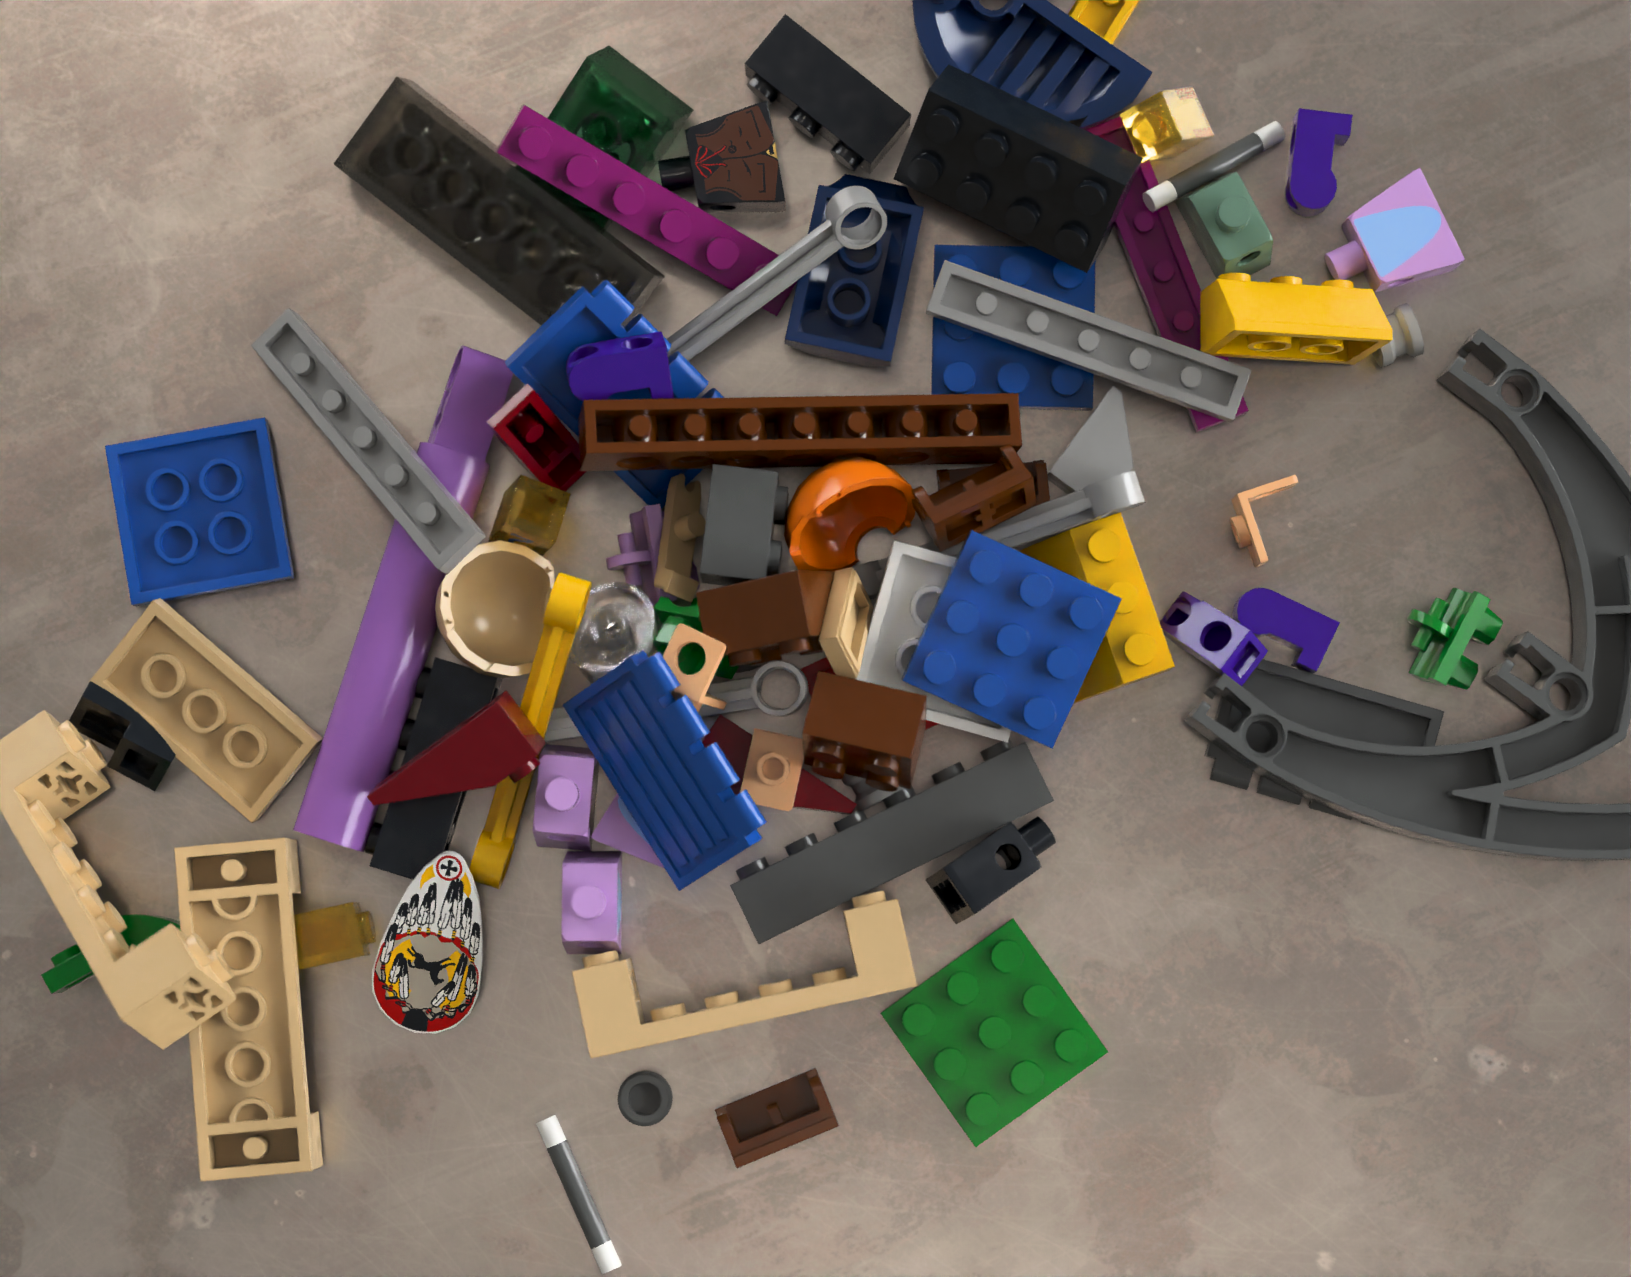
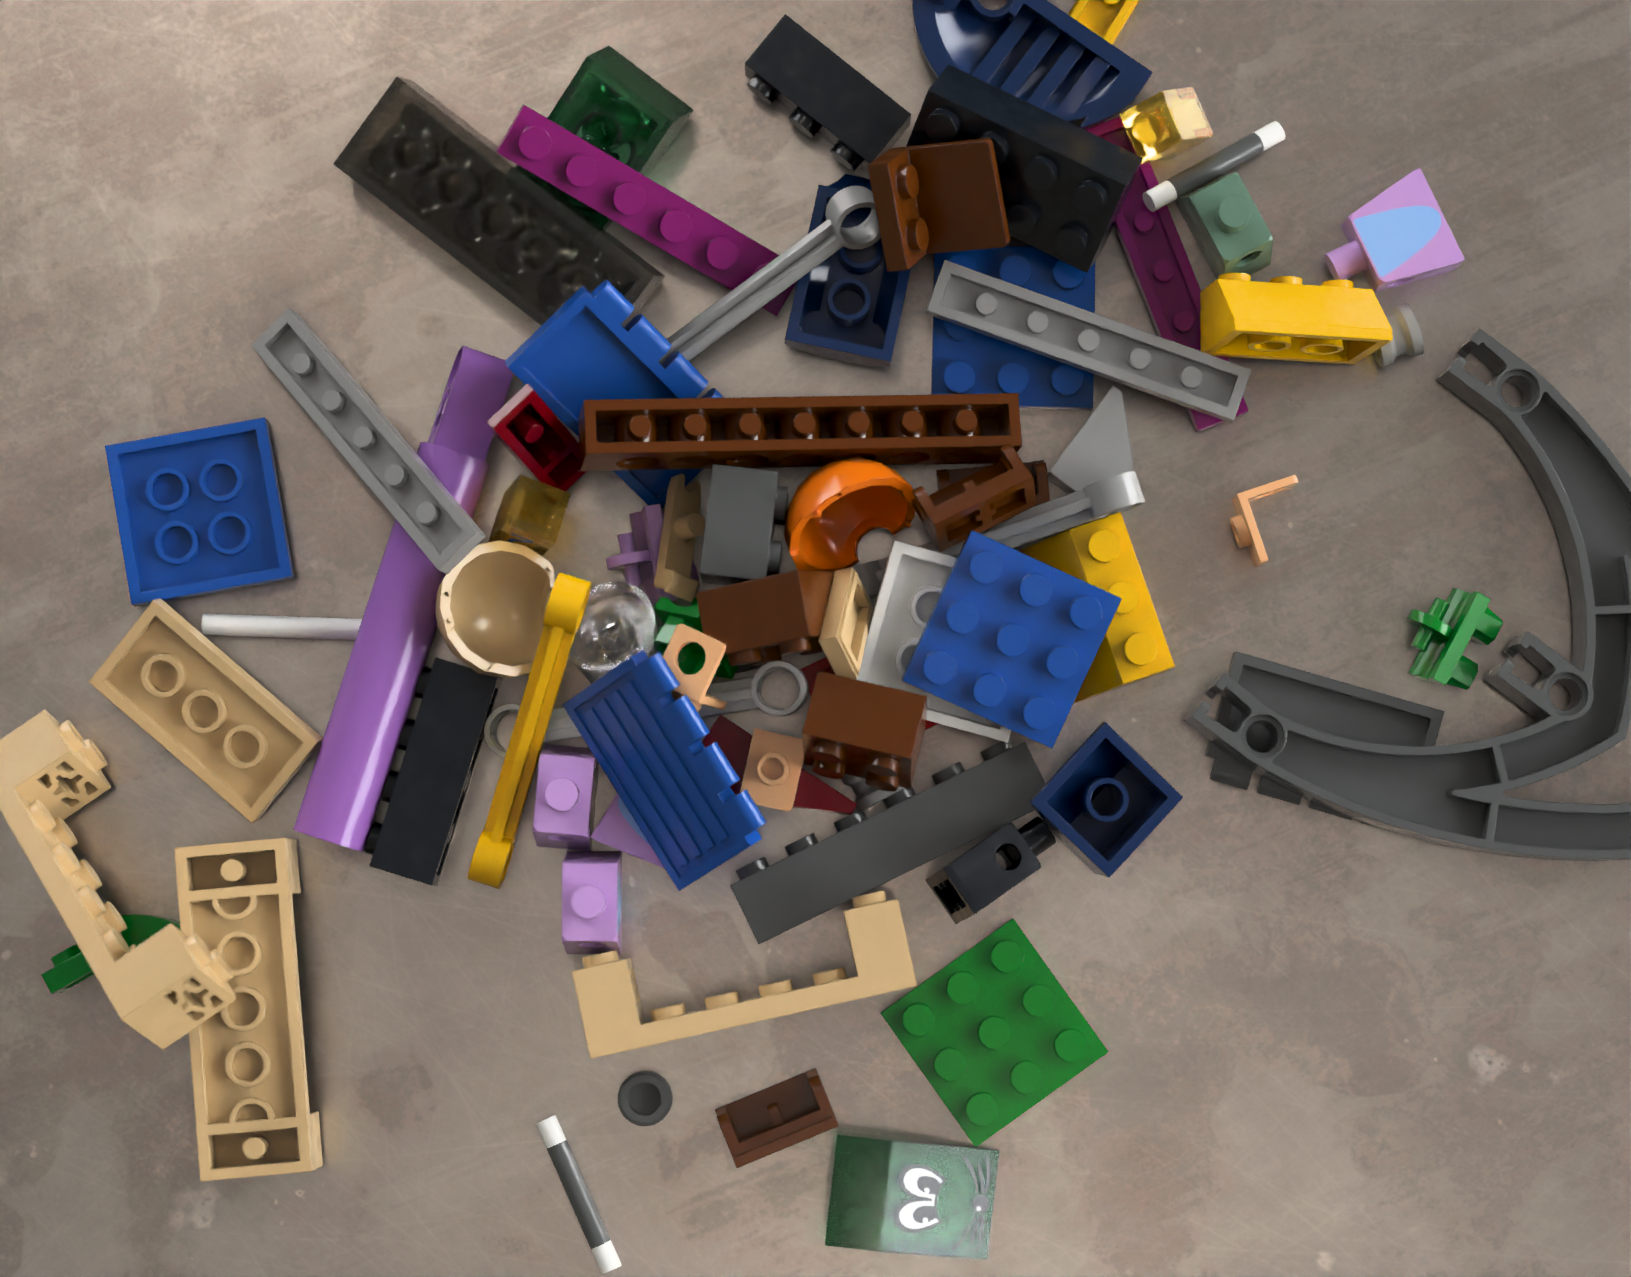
black slope [69,681,175,791] -> none
clear yellow brick [294,902,376,970] -> none
dark red slope [367,690,546,805] -> none
shield [372,851,483,1034] -> none
dark purple leg [565,332,674,401] -> none
torso [658,101,786,213] -> none
dark purple leg [1160,591,1268,686] -> none
dark purple leg [1232,587,1340,673] -> none
dark purple leg [1285,108,1353,217] -> none
none -> white bar [201,613,362,640]
none -> clear green slope [825,1131,999,1260]
none -> reddish brown bracket [867,138,1010,272]
none -> dark blue slope [1029,722,1183,878]

